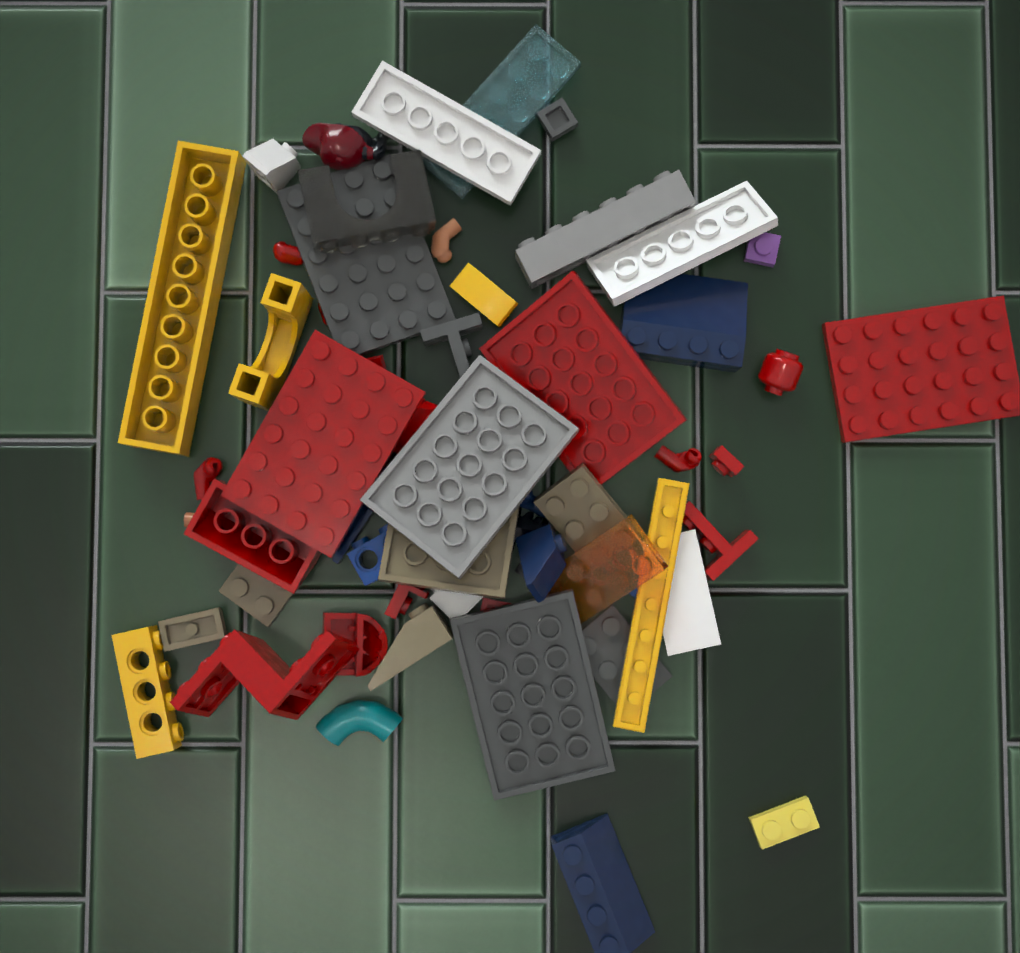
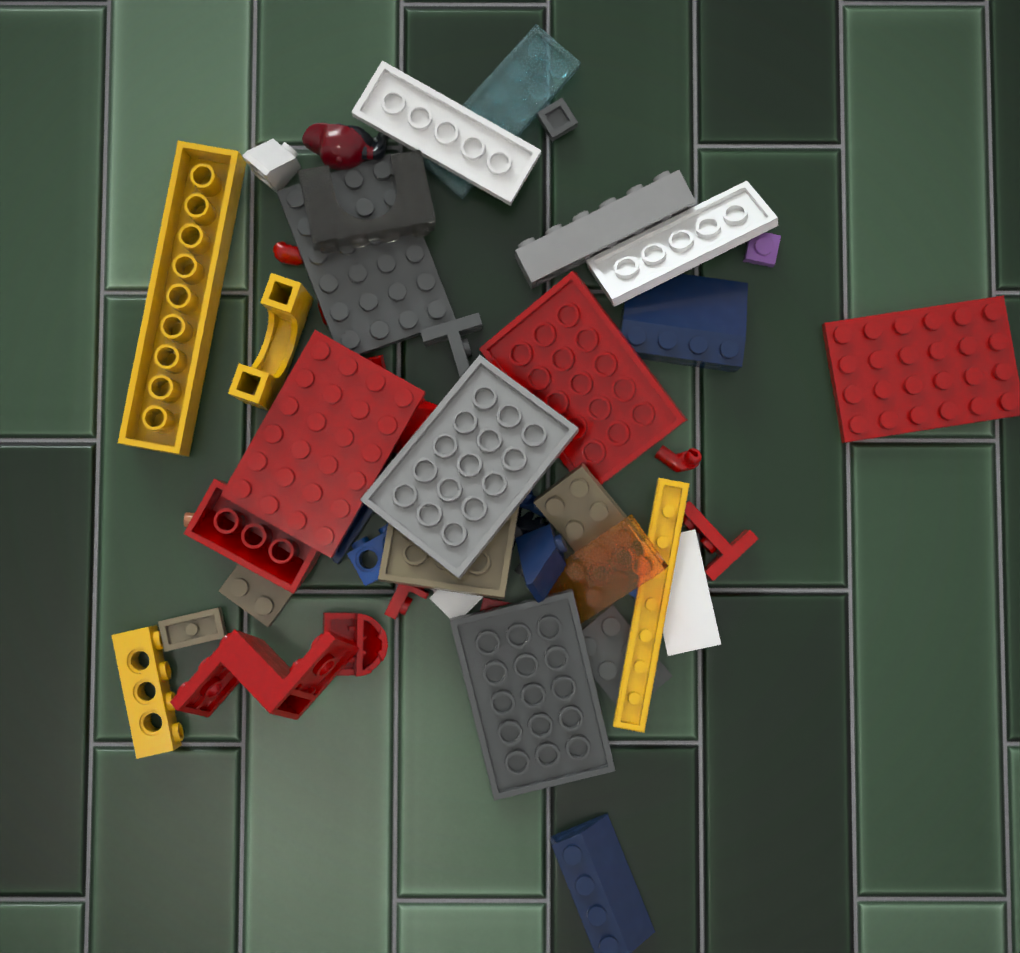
red arm [193,457,223,501] -> none
teal cylinder [316,700,403,746] -> none
dark tan slope [367,603,453,691] -> none
nougat arm [431,218,462,263] -> none
yellow slope [450,262,518,327] -> none
red plate [708,445,744,477] -> none
light yellow plate [748,795,820,850] -> none
red head [758,348,803,396] -> none

